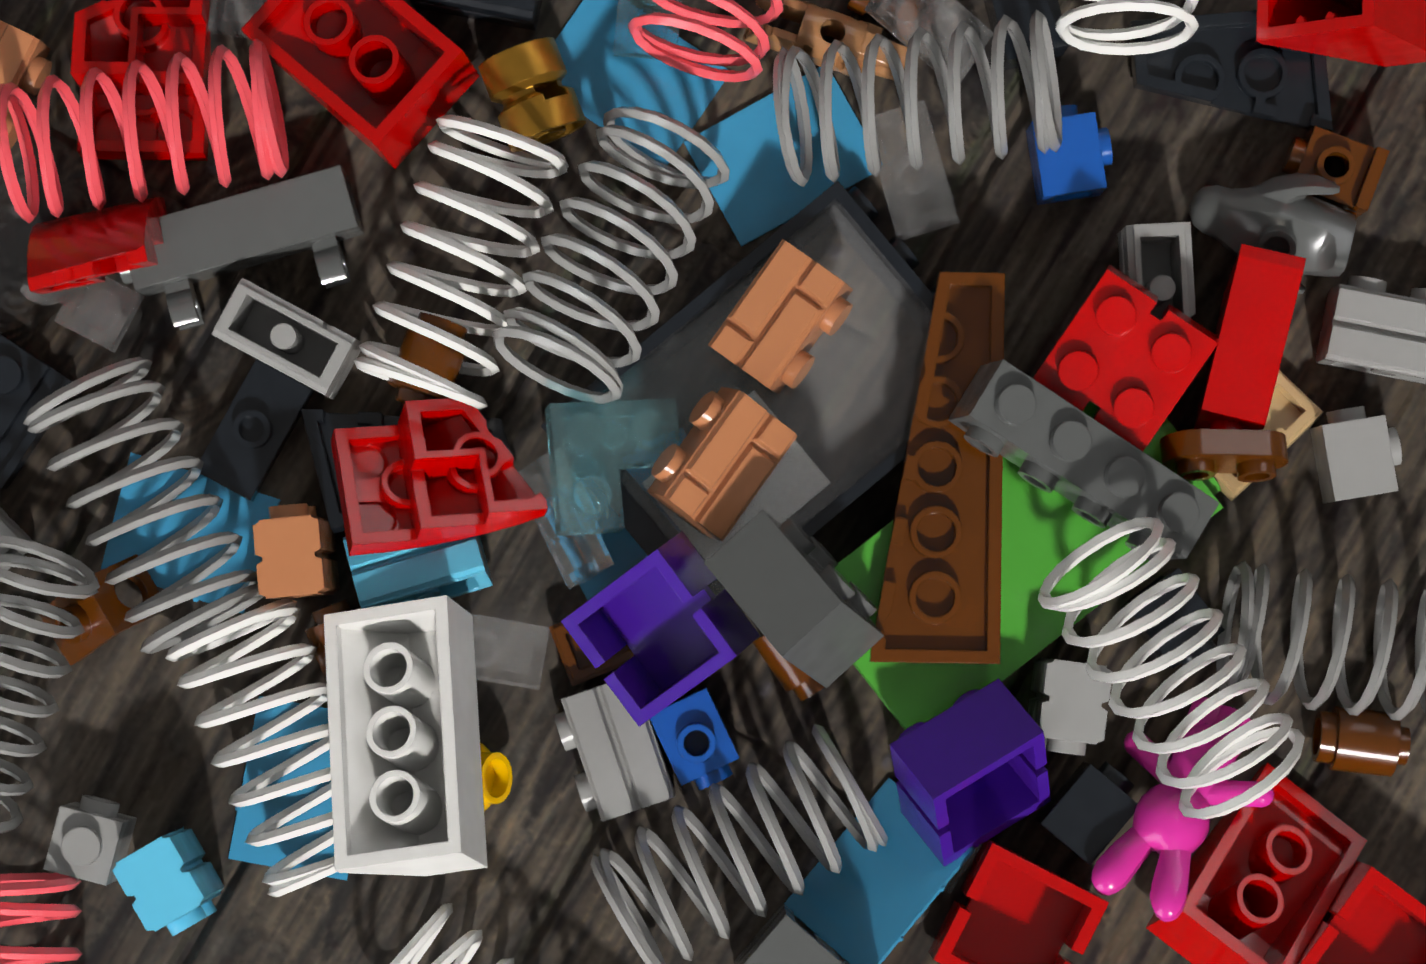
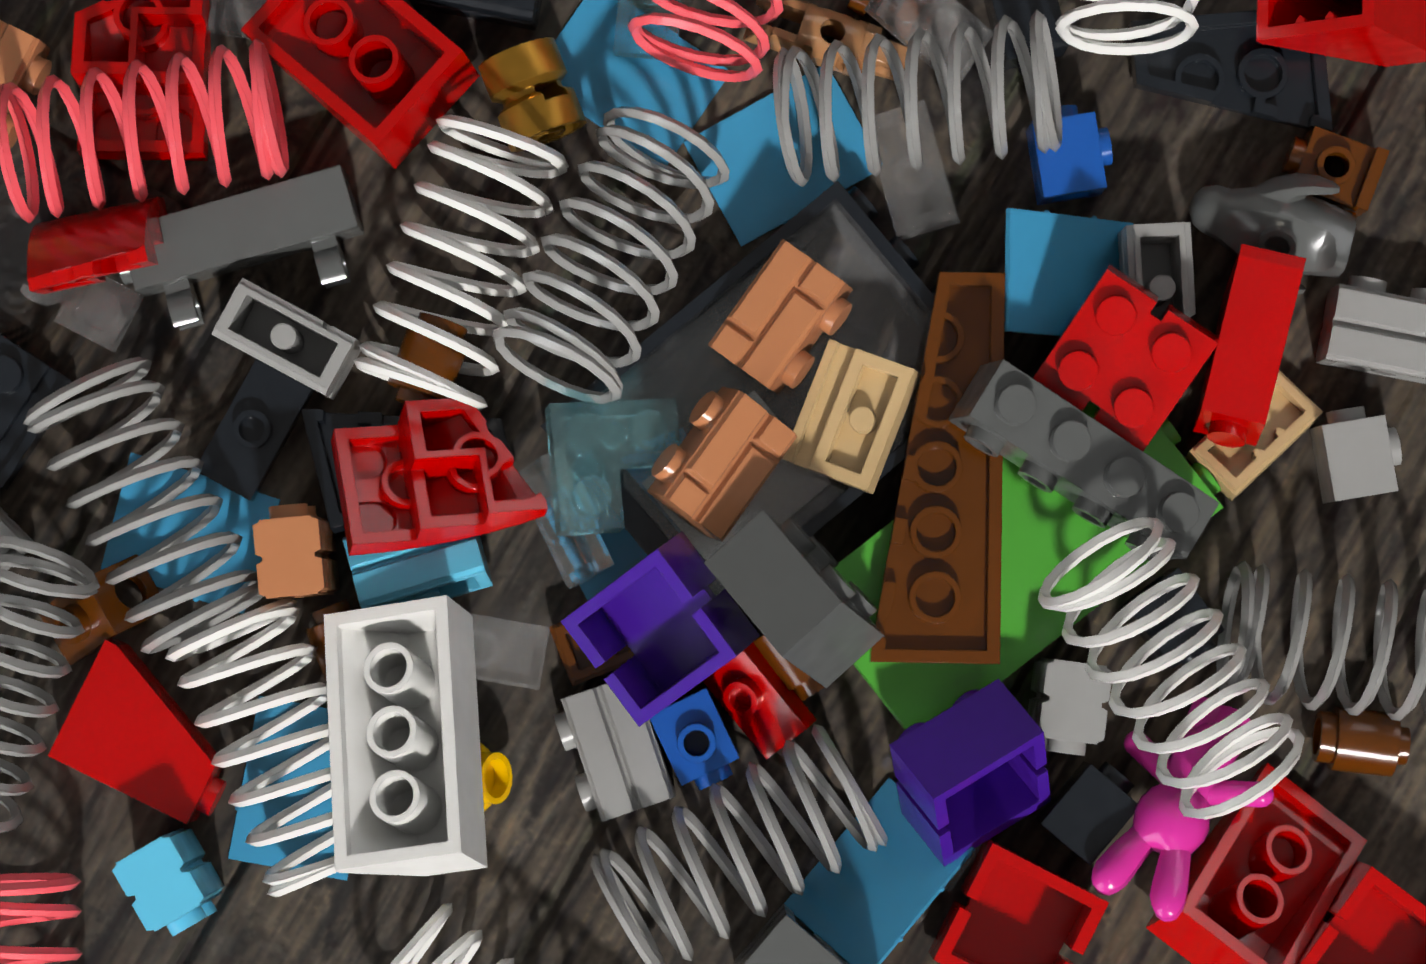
light grey brick [43,795,137,886] -> none
reddish brown plate [1160,429,1288,482] -> none
none -> red slope [48,639,227,824]
none -> red plate [702,642,817,760]
none -> tan plate [782,339,920,494]
none -> dark azure window [1004,208,1133,337]

